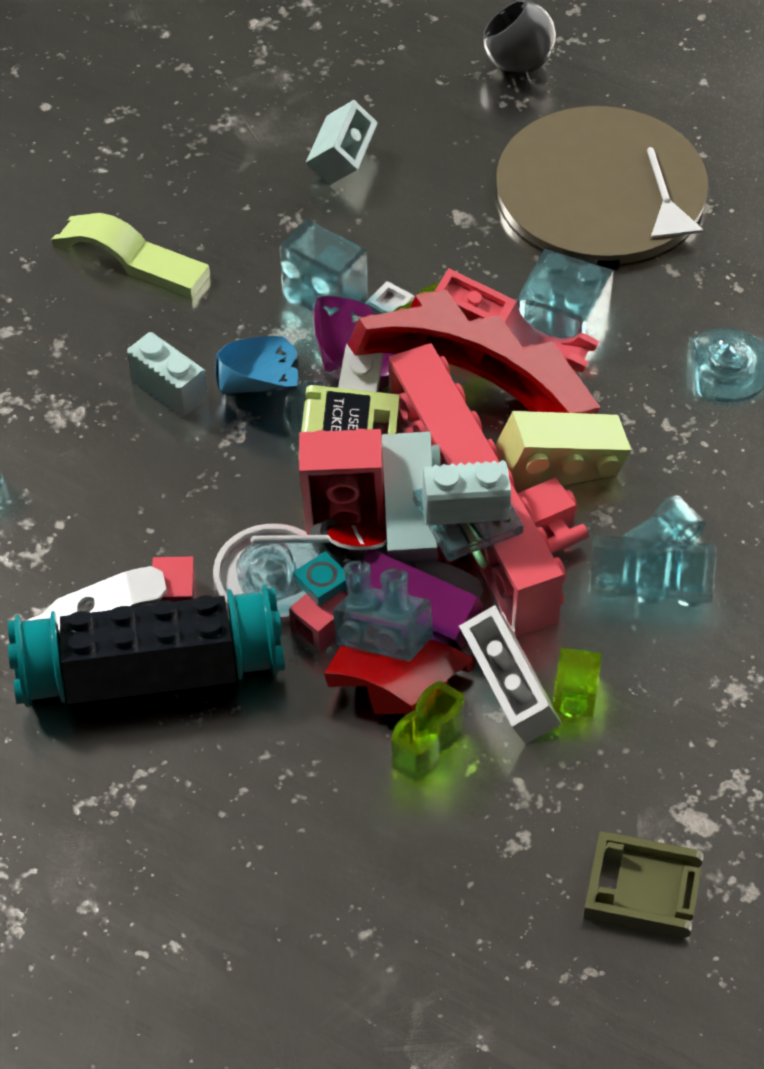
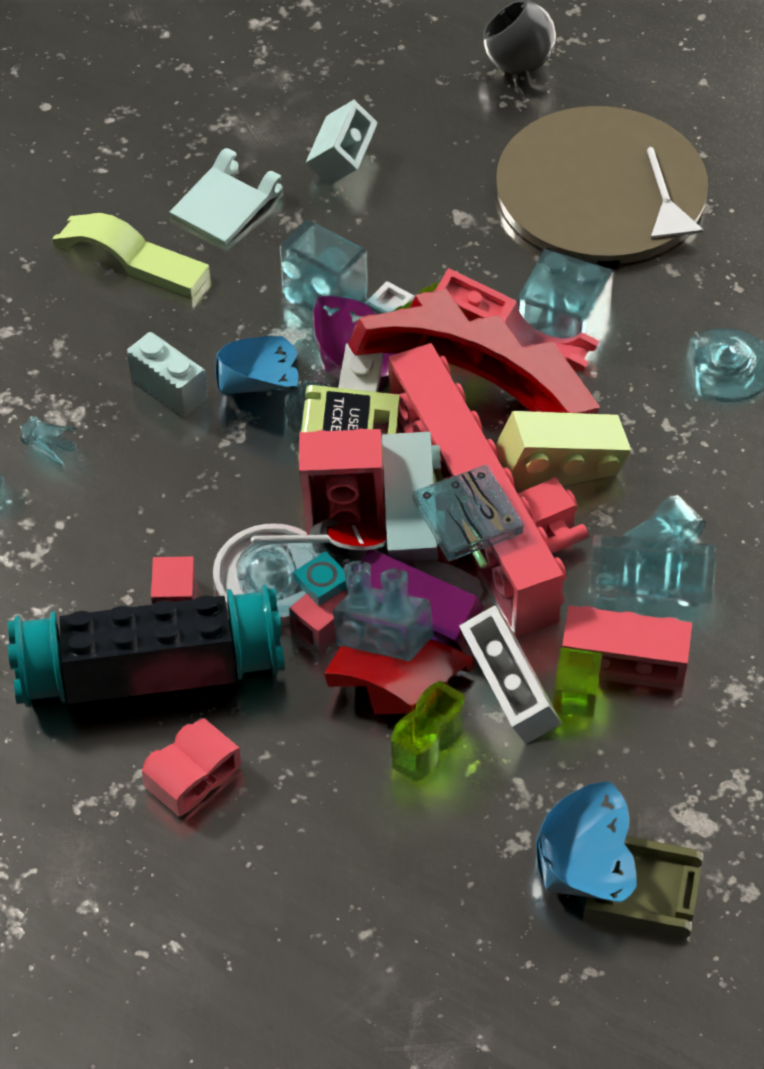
white piece [26,566,167,630] -> none
light aqua brick [422,460,511,526] -> none
none -> clear light blue piece [20,416,77,466]
none -> coral brick [141,718,241,817]
none -> light aqua flag [169,148,283,246]
none -> dark azure piece [536,781,637,902]
none -> coral brick [560,605,692,687]

